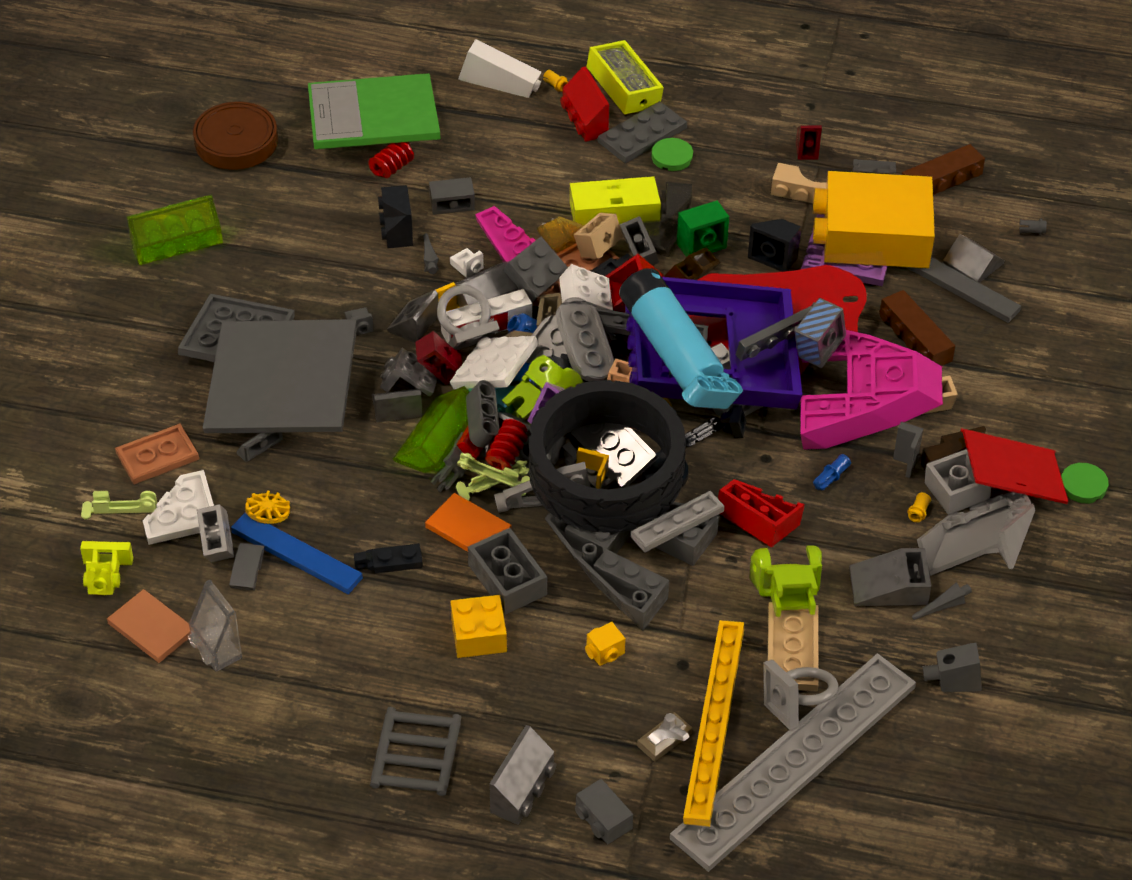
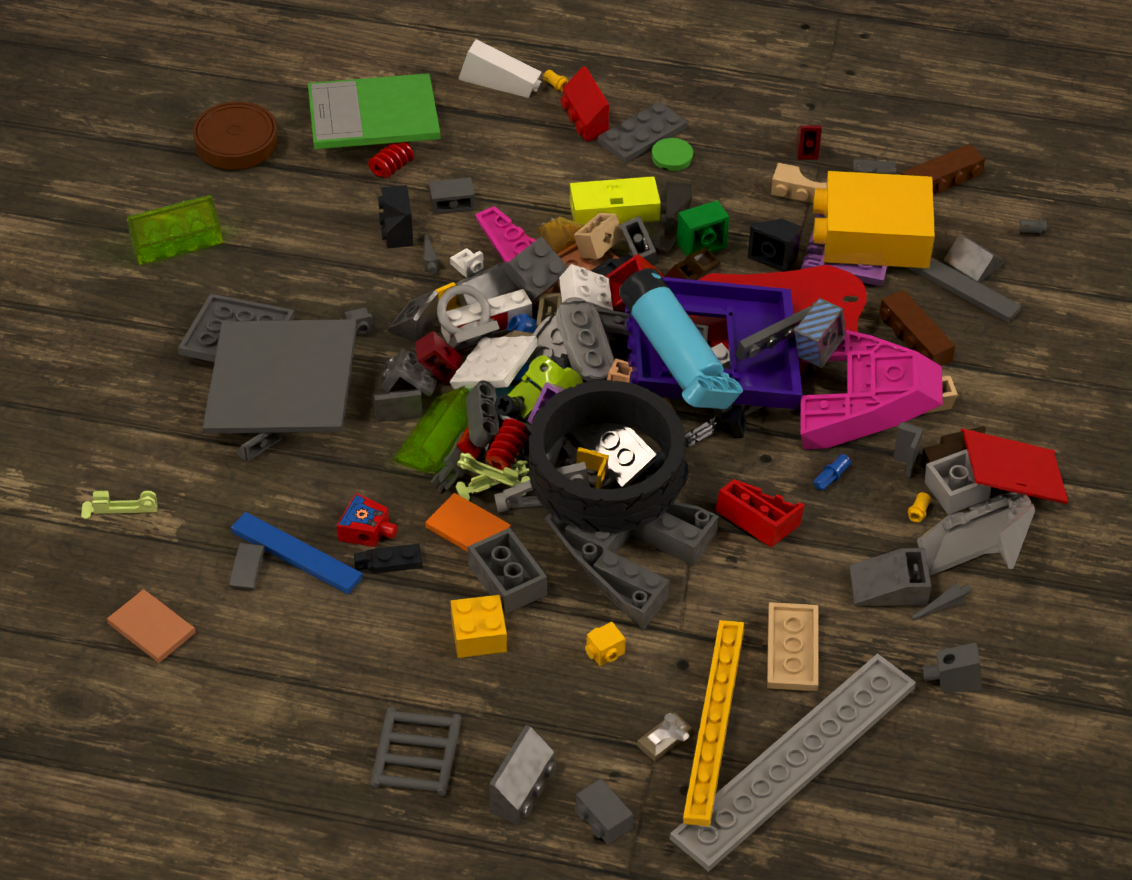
neon yellow tile [80,541,133,595] -> none
nougat tile [115,424,199,484] -> none
white plate [143,470,214,545] -> none
clear slope [188,580,242,672] -> none
light grey brick [196,504,234,562] -> none
yellow wheel [245,491,290,524] -> none
neon yellow brick [586,40,664,115] -> none
light grey tile [631,491,724,552] -> none
lime piece [749,545,822,617] -> none
light grey tile [763,659,838,730] -> none
bright green tile [1061,463,1108,503] -> none
none -> red torso [336,493,398,547]
none -> black bush [494,394,525,418]

